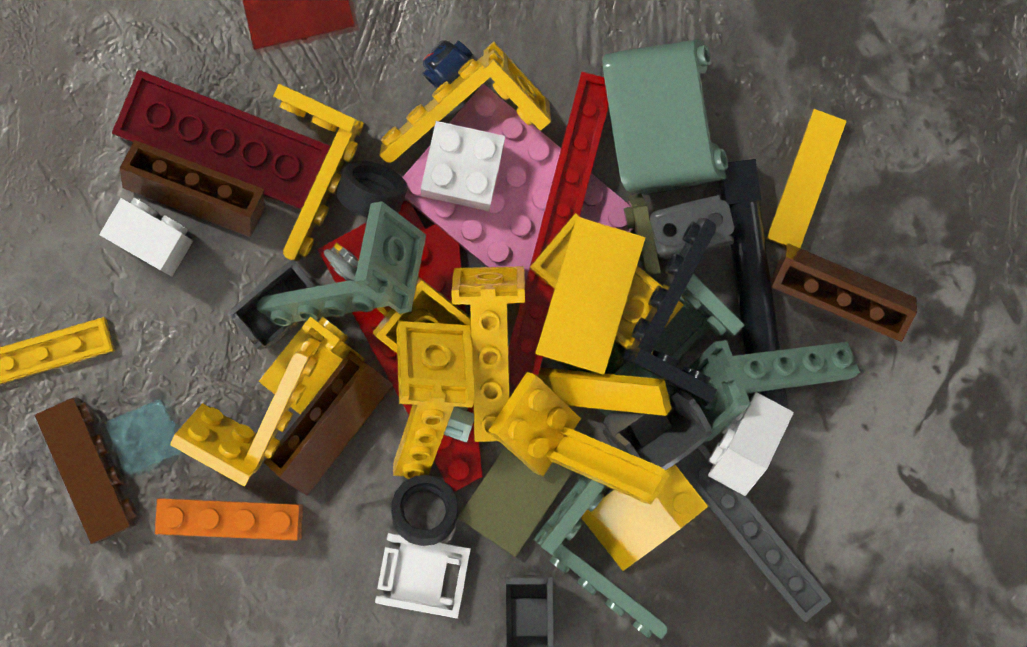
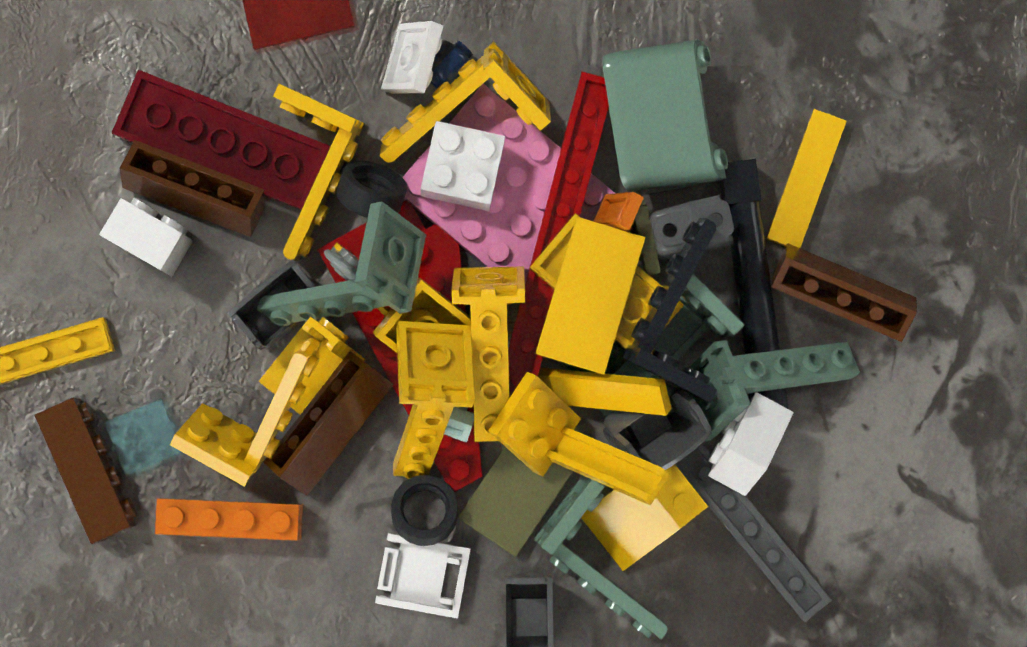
none -> white plate [381,21,443,94]
none -> orange tile [593,192,644,230]

